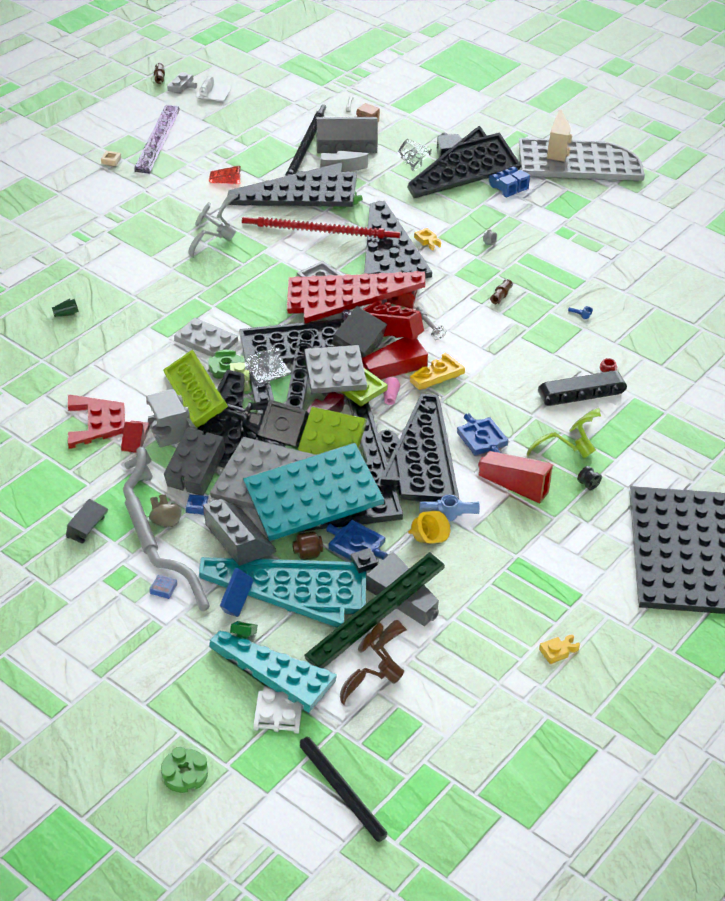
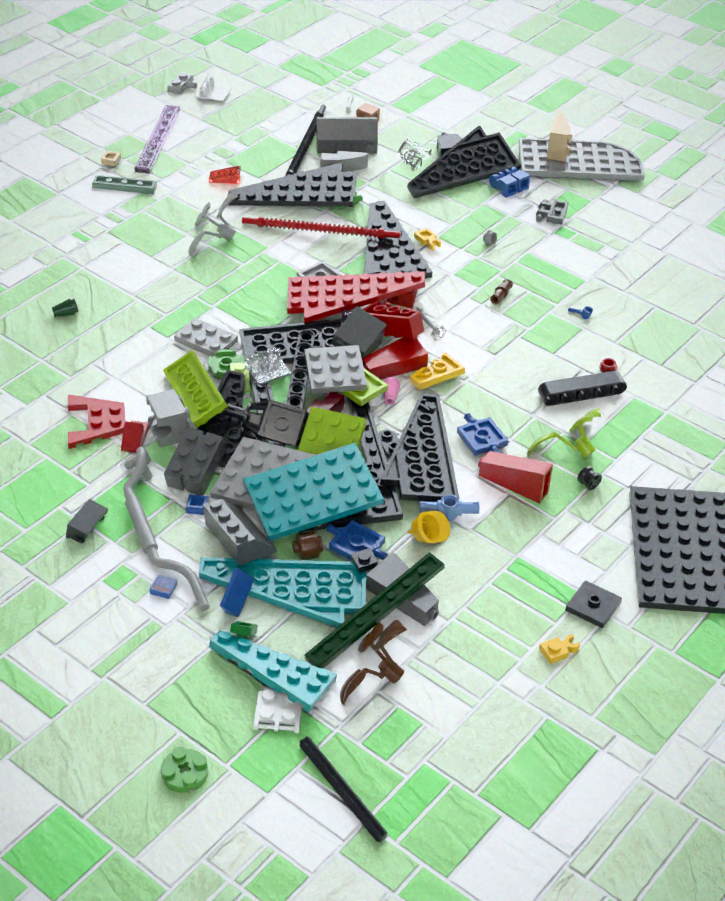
dark tan piece [149,494,182,527] -> none
pin [154,63,165,84] -> none
none -> sand green tile [92,175,157,194]
none -> plate [536,199,569,225]
none -> plate [565,580,622,628]

